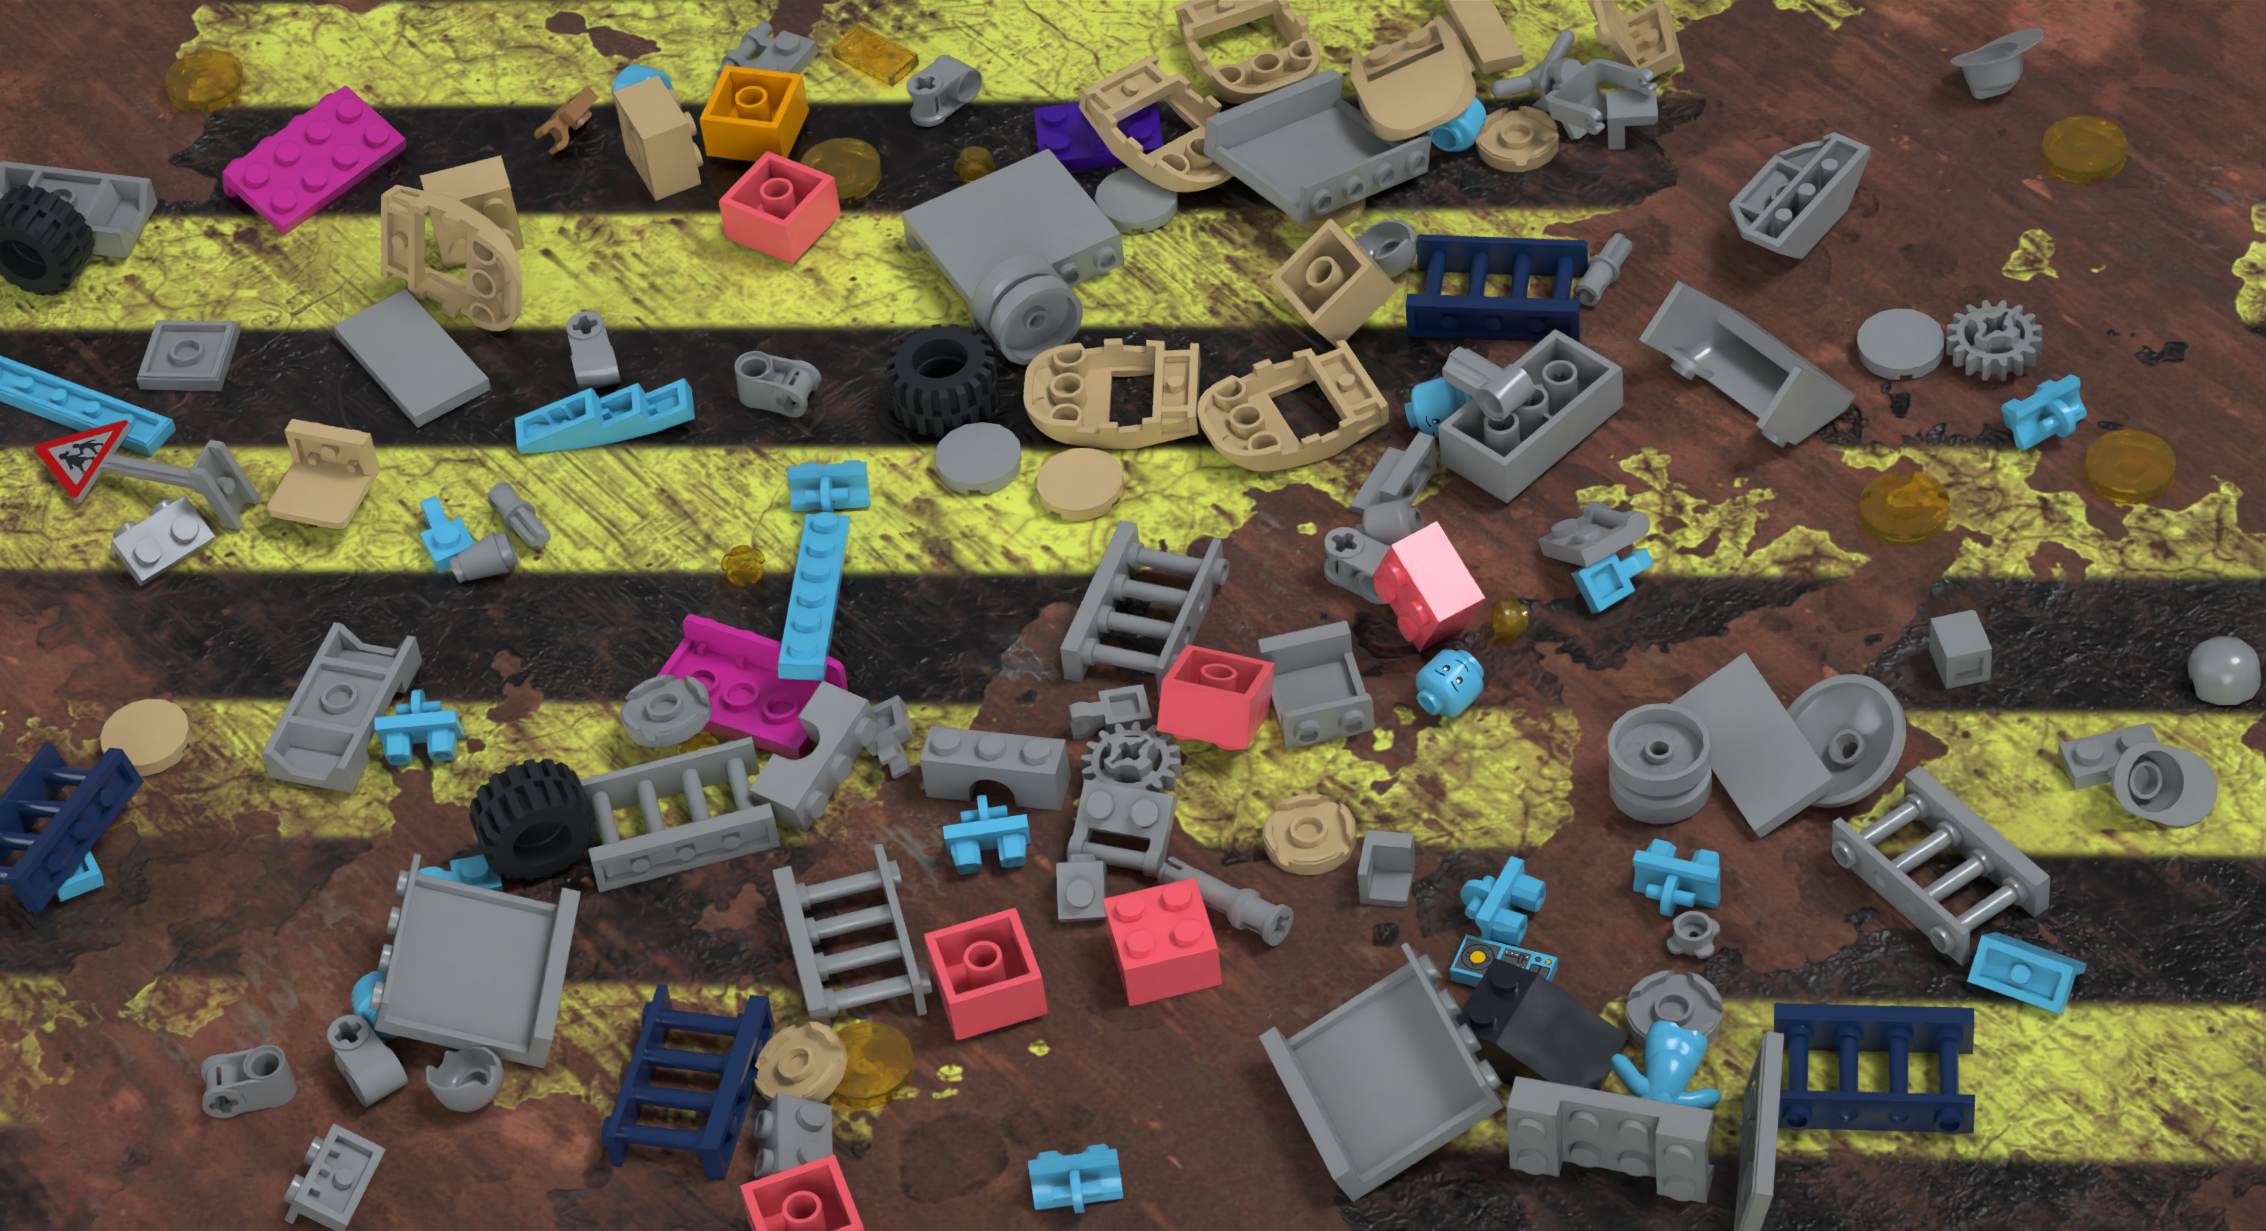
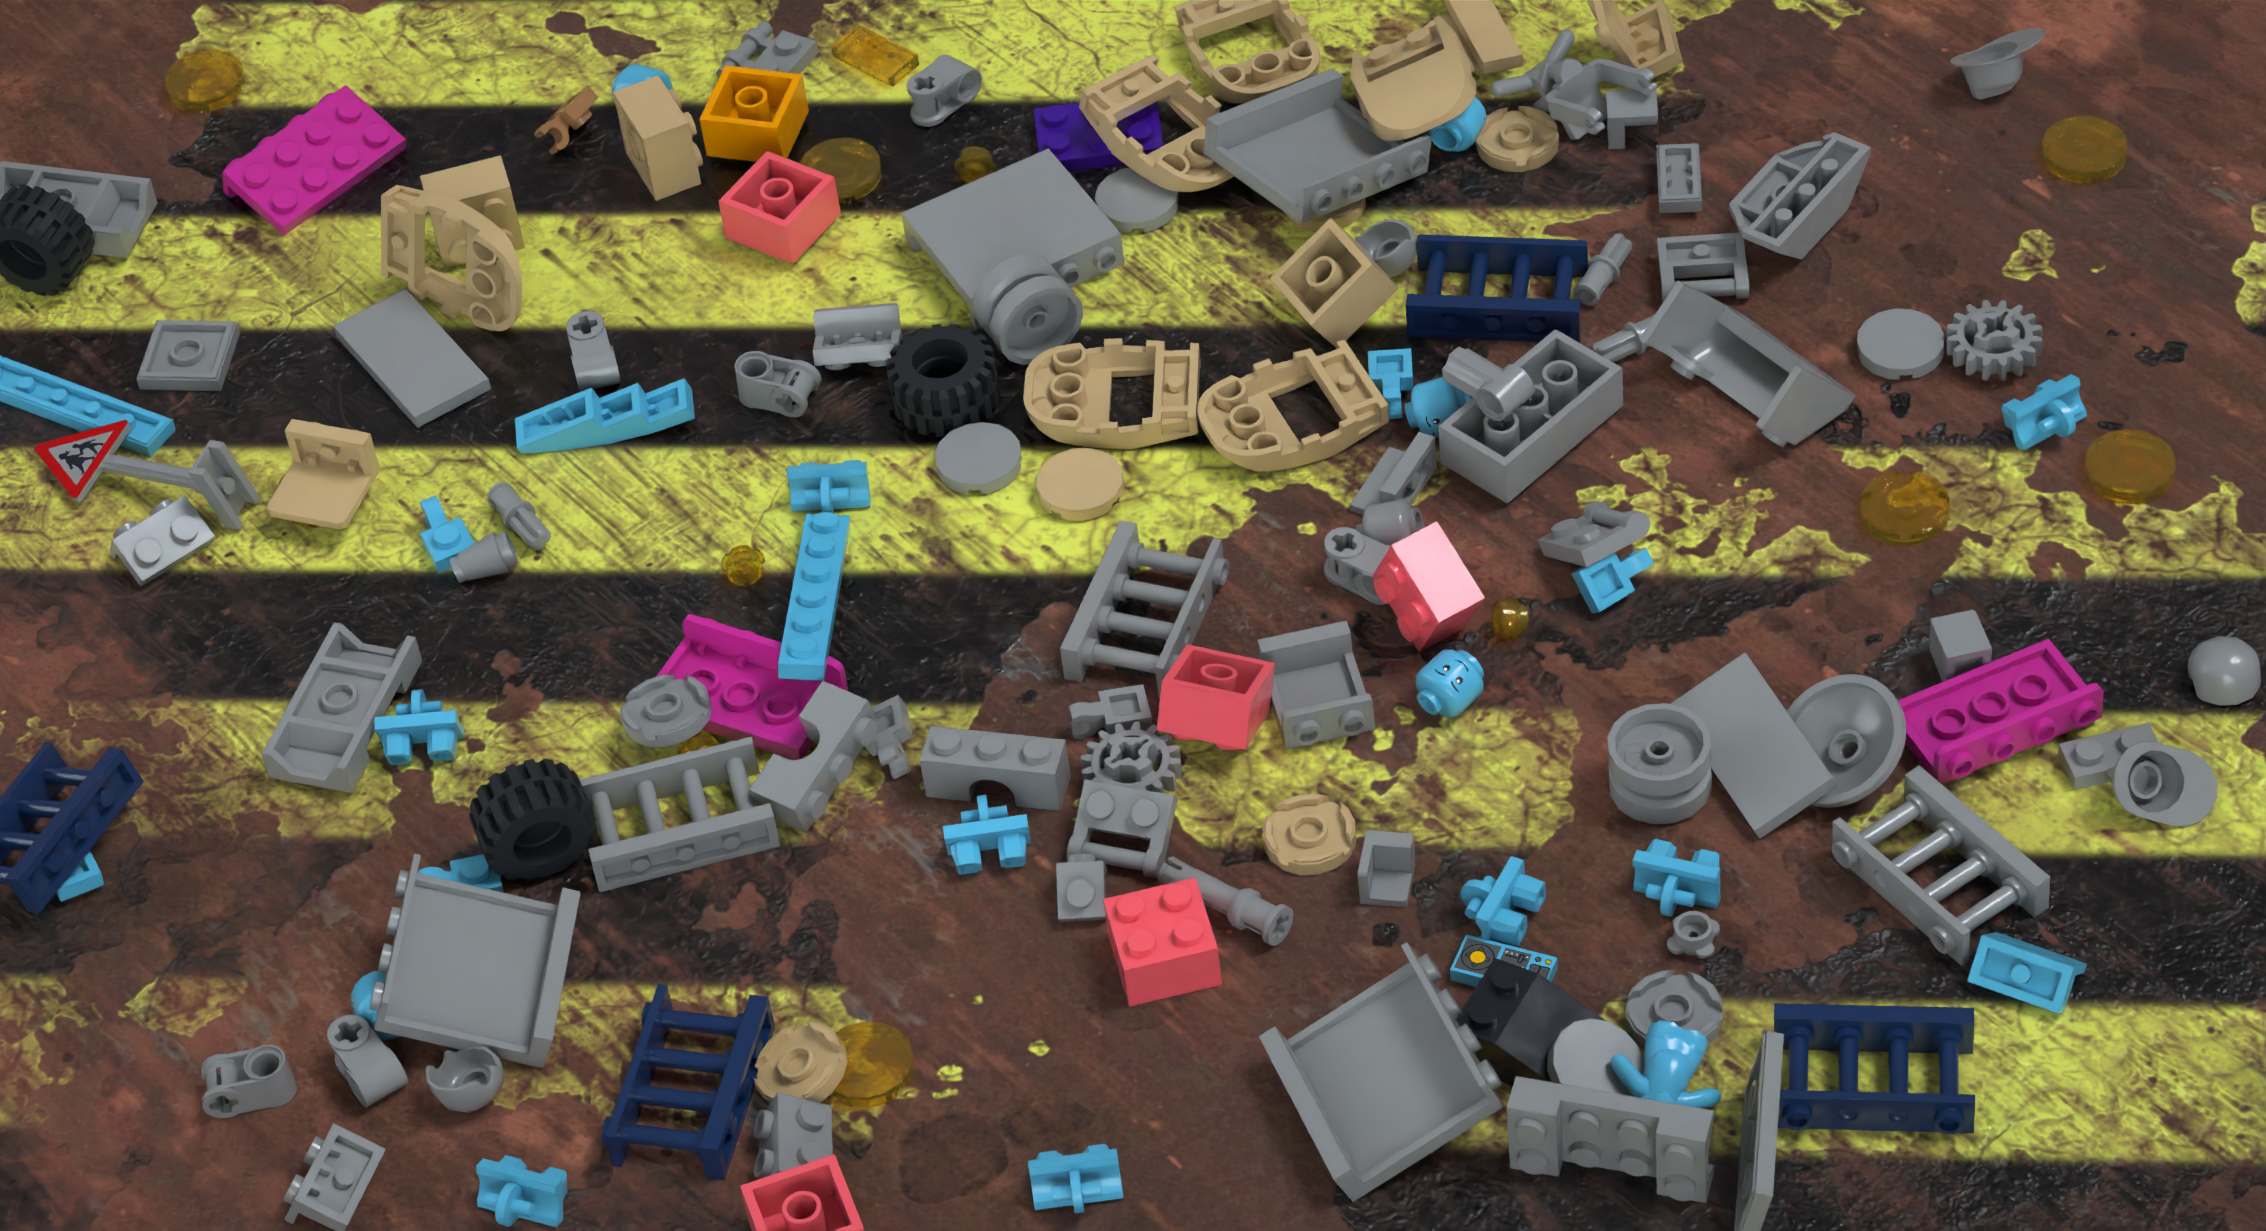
tan tile [100,699,192,776] -> none
light grey fence [772,843,932,1029] -> none
coral brick [924,907,1048,1041] -> none
none -> medium azure hips [476,1155,568,1228]
none -> light grey bracket [813,303,902,370]
none -> medium azure plate [1368,348,1413,419]
none -> light grey tile [1547,1018,1645,1097]
none -> light grey axle [1592,314,1655,363]
none -> light grey plate [1656,143,1702,213]
none -> light grey plate [1657,232,1749,304]
none -> dark pink bracket [1898,638,2104,784]

